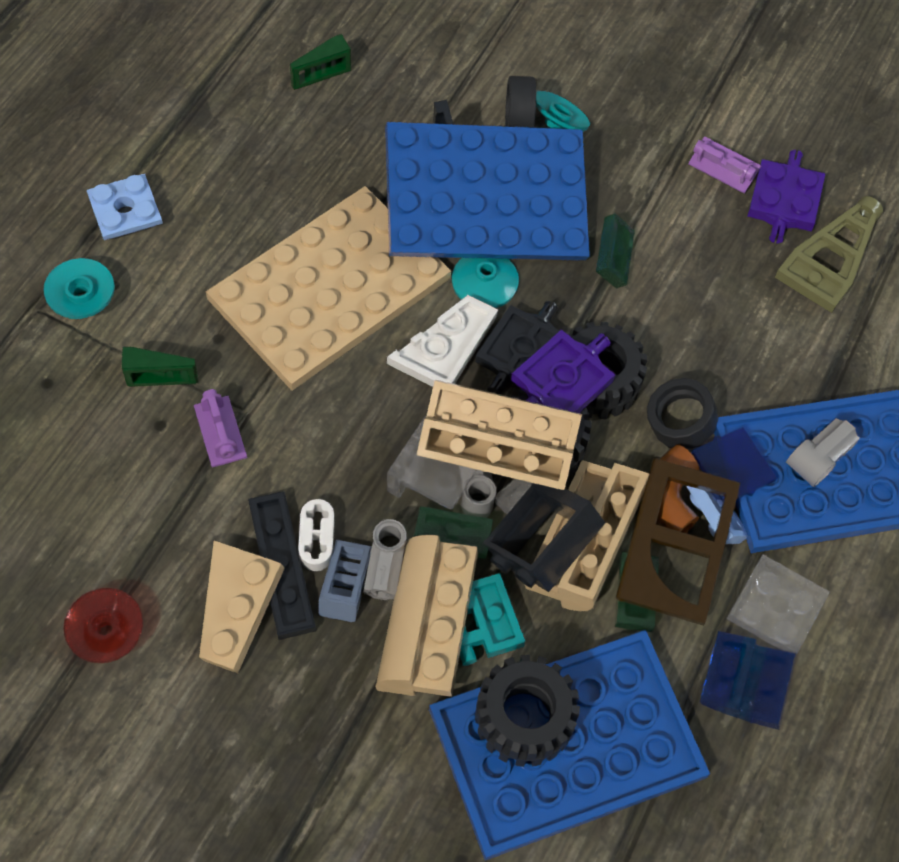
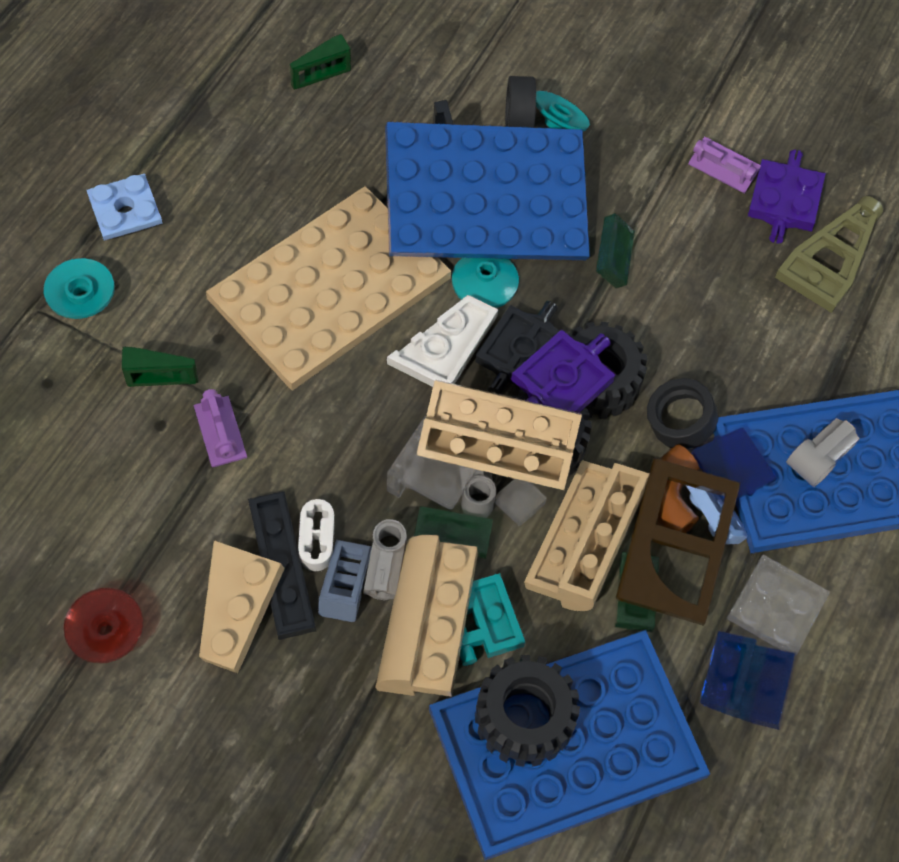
black window [483,483,606,592] -> none

